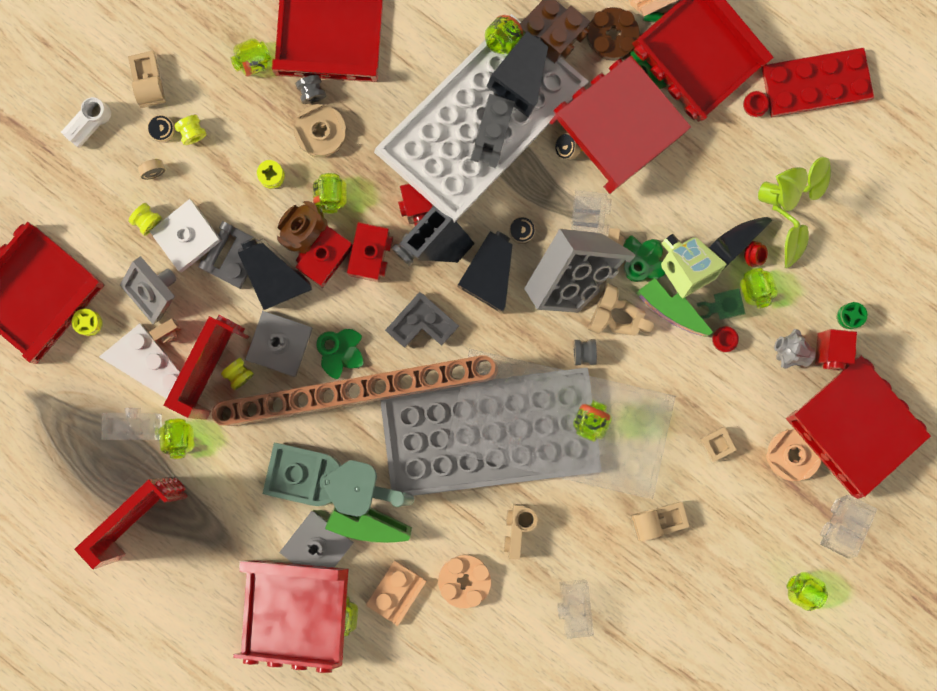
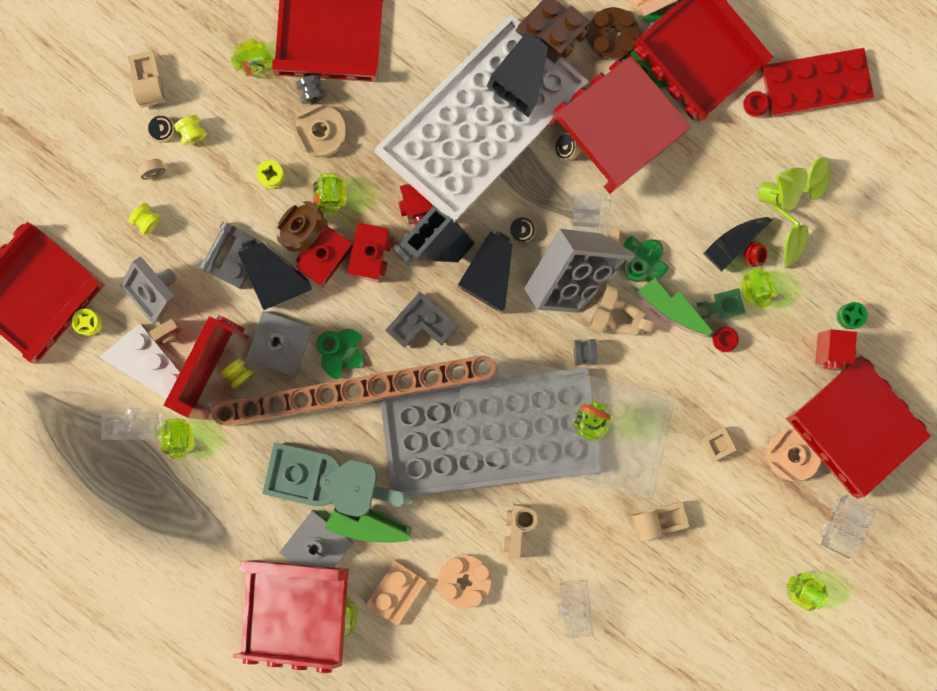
white piece [61,97,111,148] -> none
red panel [74,477,188,570] -> none
white plate [150,199,222,273] -> none
dark grey plate [470,94,515,168] -> none
clear neon green head [484,15,523,55] -> none
yellowish green torso [661,234,727,299] -> none
light grey rock [774,329,816,369] -> none

